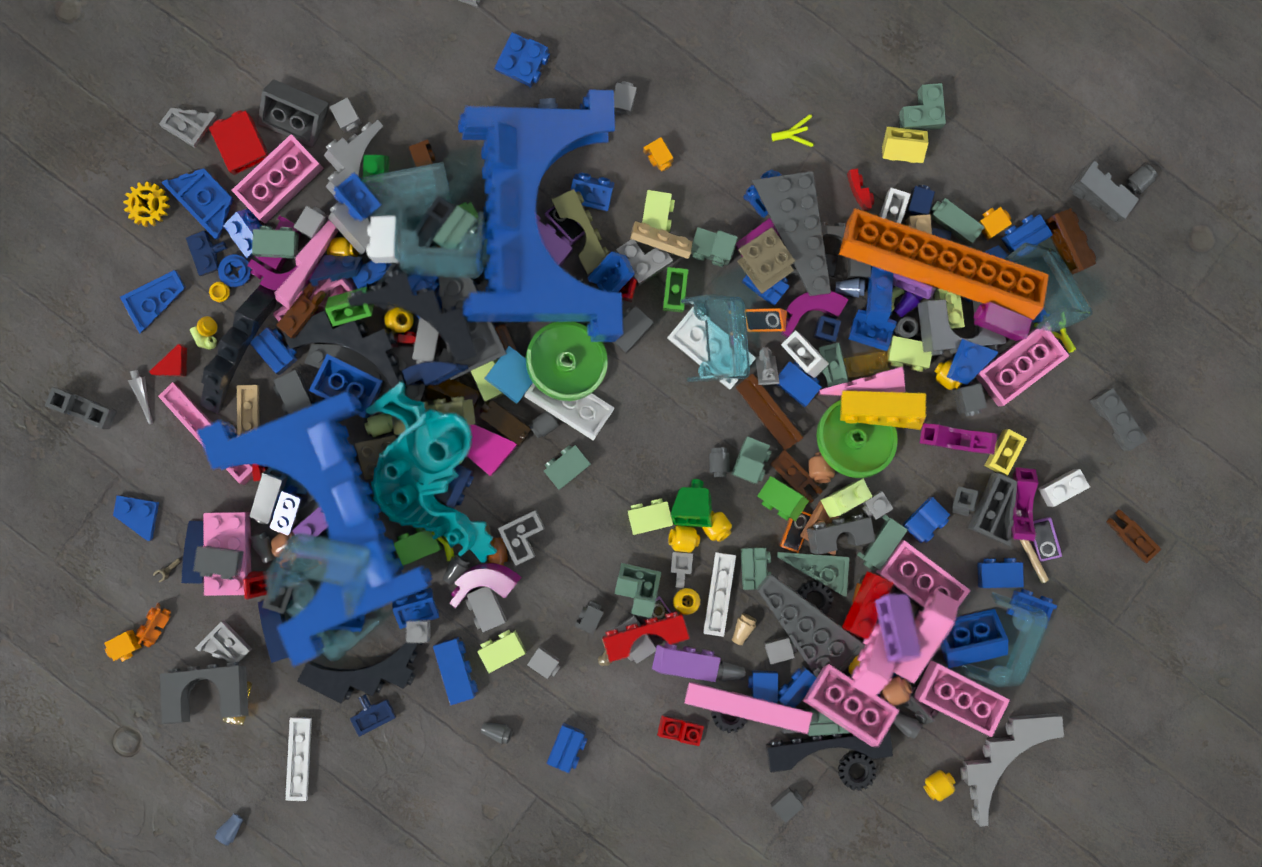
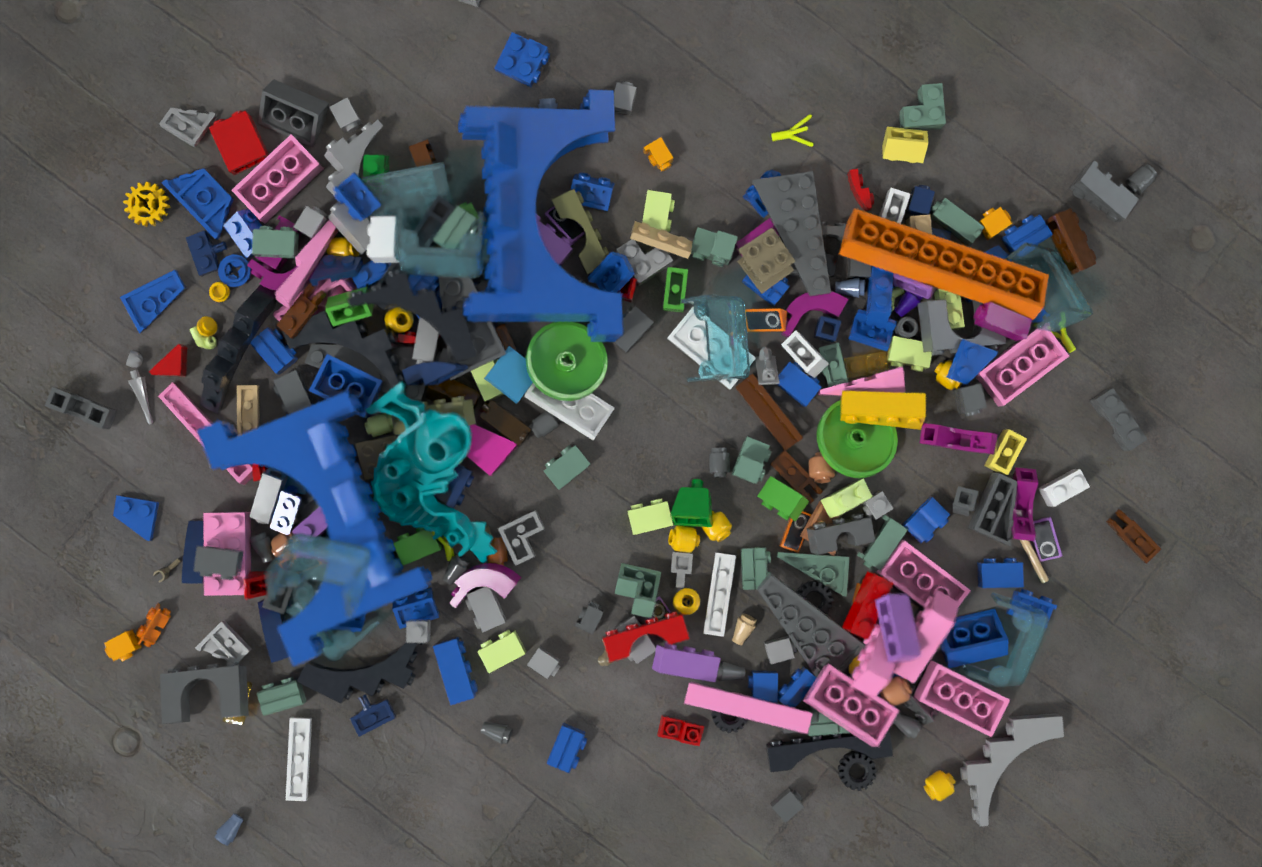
none -> light grey hinge [126,350,143,368]
none -> sand green brick [257,677,306,716]

